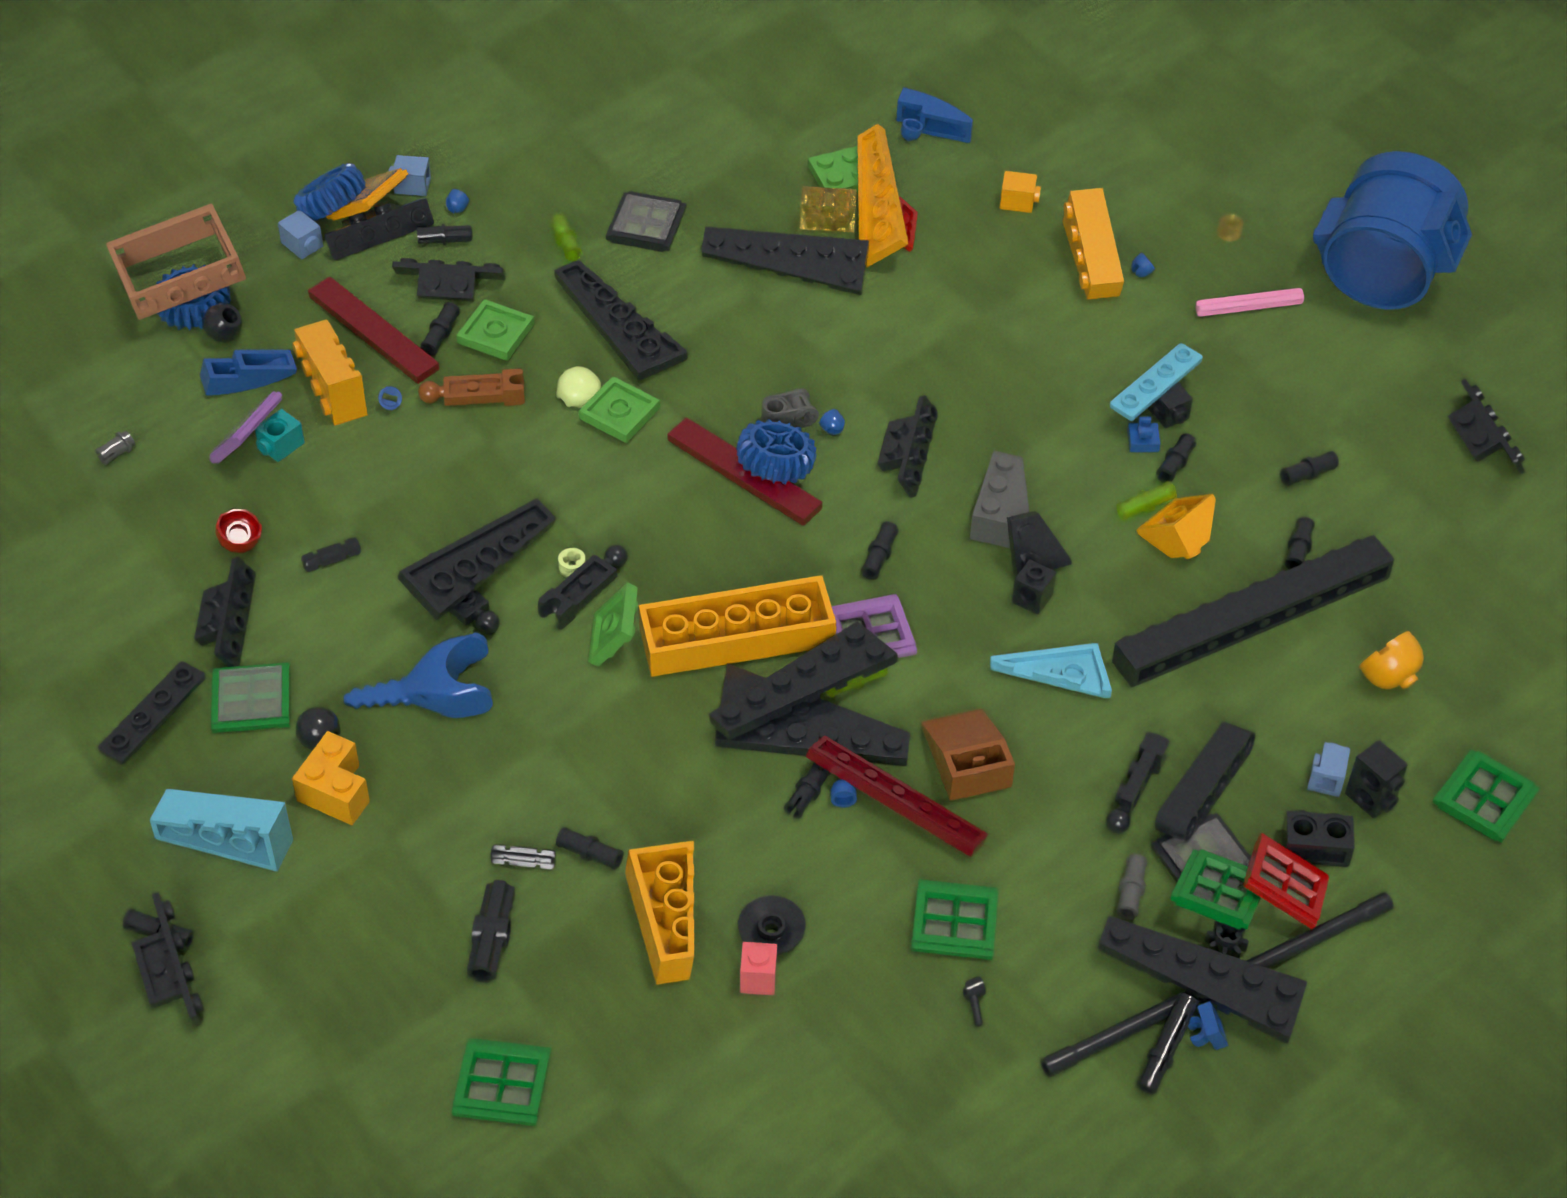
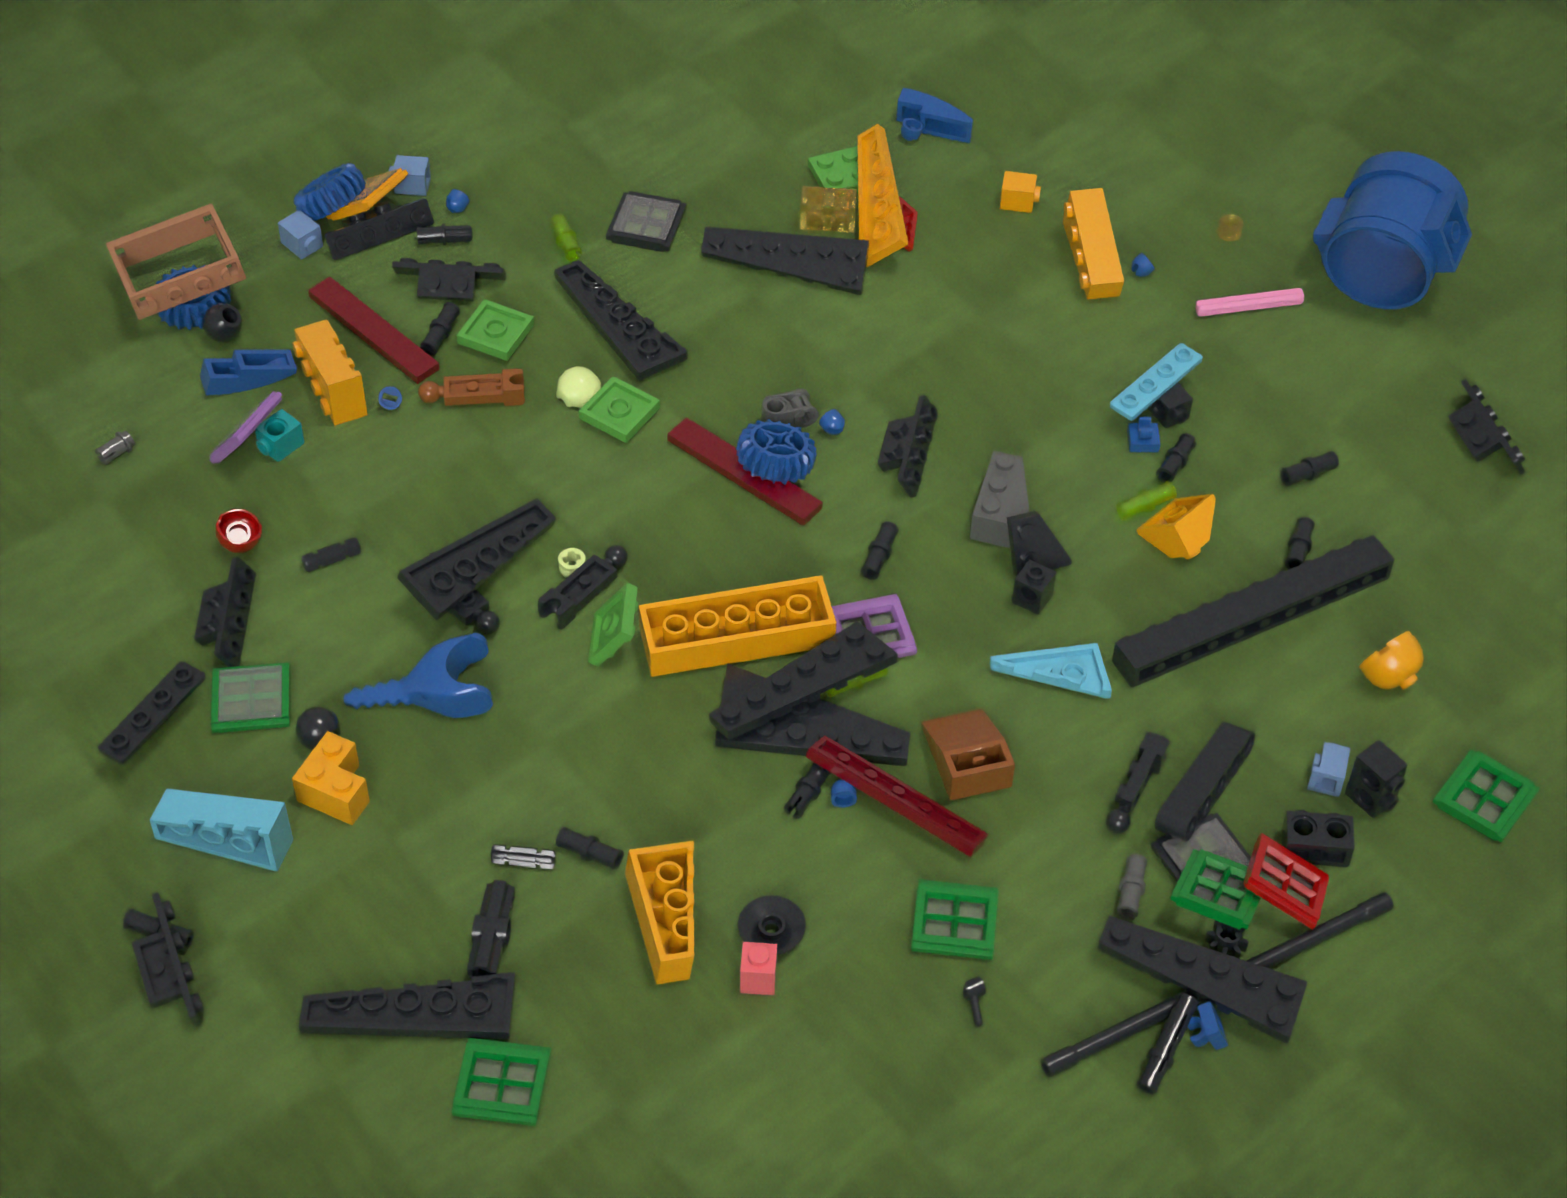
none -> black wing [299,972,516,1039]

